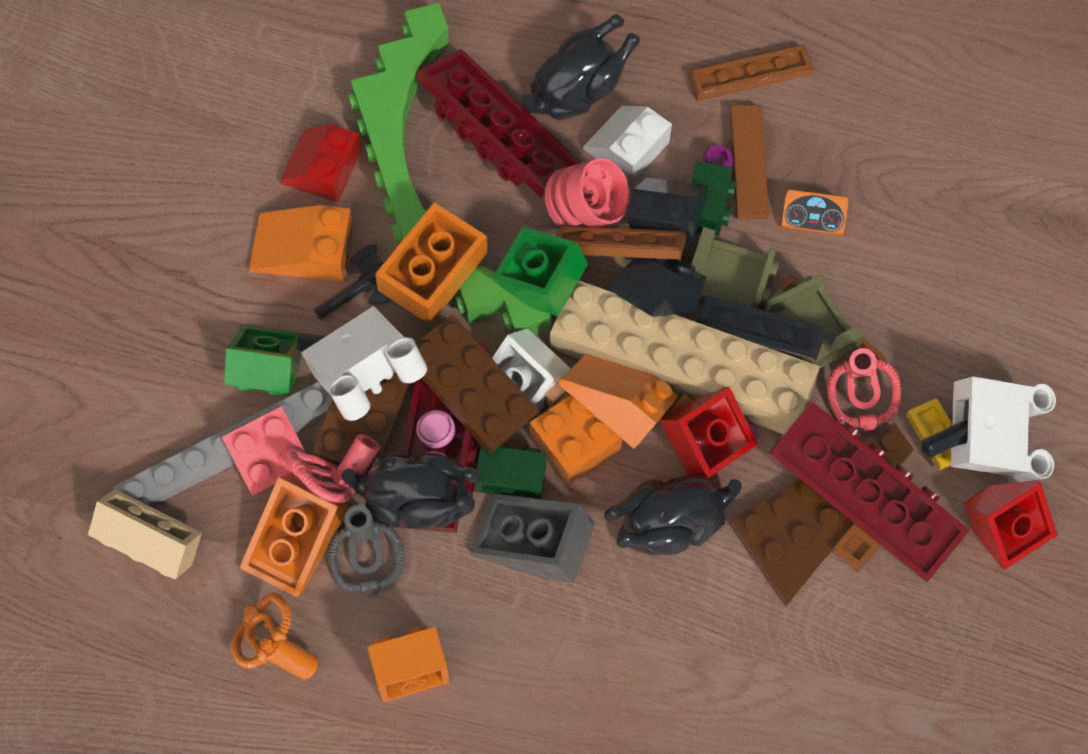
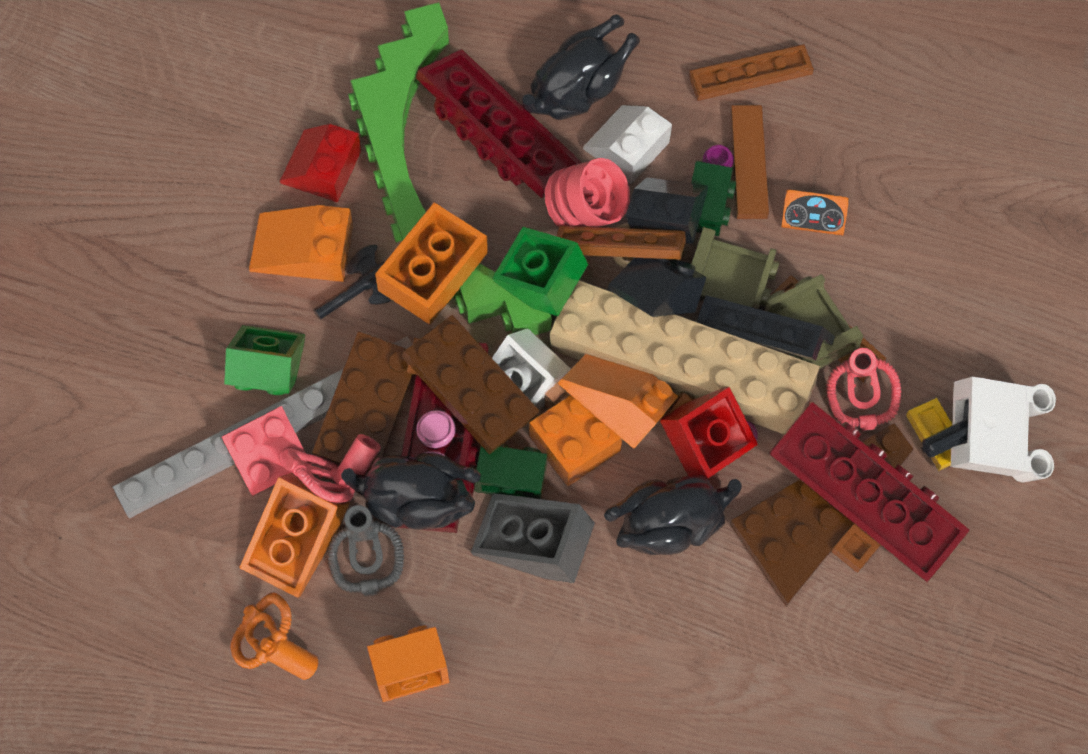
tan brick [88,489,202,580] -> none
white piece [296,306,427,421] -> none
red slope [963,480,1058,569] -> none

